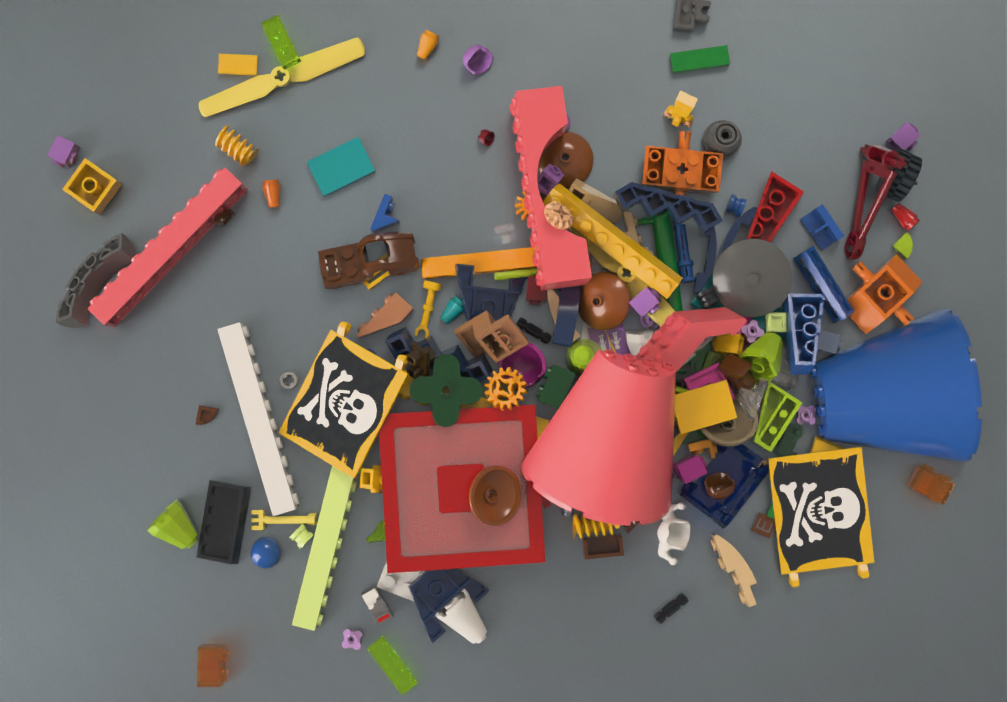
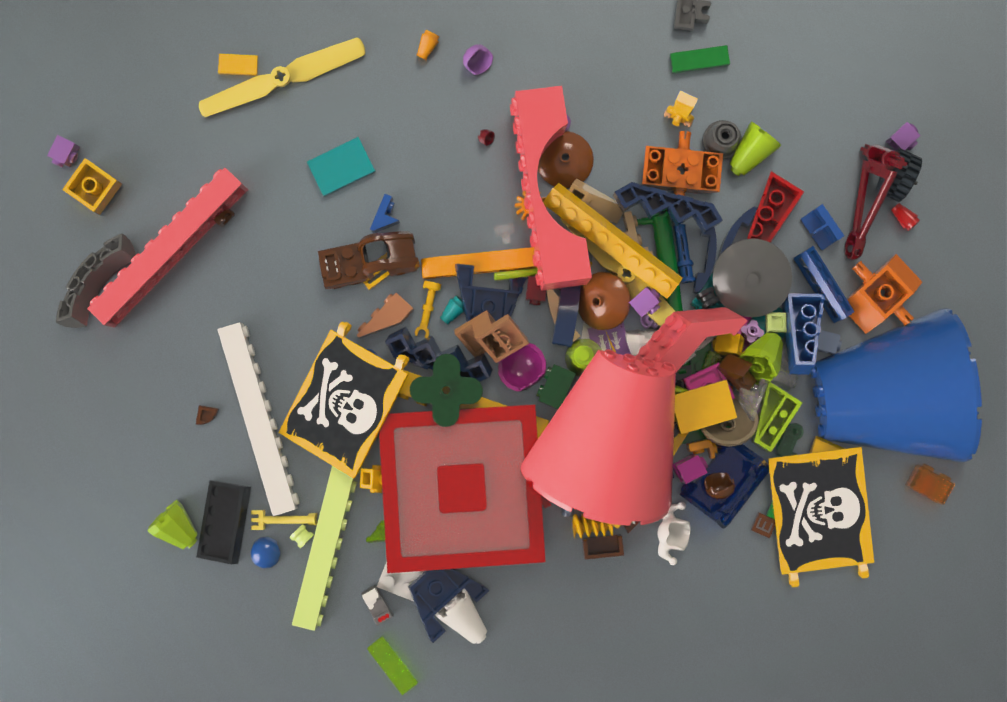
clear orange brick [197,644,228,687] -> none
yellow piece [215,125,259,167] -> none
clear neon green tile [261,14,301,70] -> none
orange cone [262,179,281,208] -> none
light grey bush [280,372,299,389] -> none
lavender plate [342,629,362,650] -> none
dark brown hips [407,341,435,379] -> none
dark orange dish [469,465,522,526] -> none
light orange gear [484,367,528,411] -> none
black axle [516,317,552,344] -> none
medium lavender brick [537,163,564,196] -> none
light nougat gear [544,201,574,230] -> none
black axle [654,593,689,624] -> none
tan slope [710,533,757,607] -> none
blue wheel [725,194,747,217] -> none
lavender plate [796,405,816,425] -> none
lime tile [892,232,913,259] -> none
none -> lime cone [729,121,781,176]

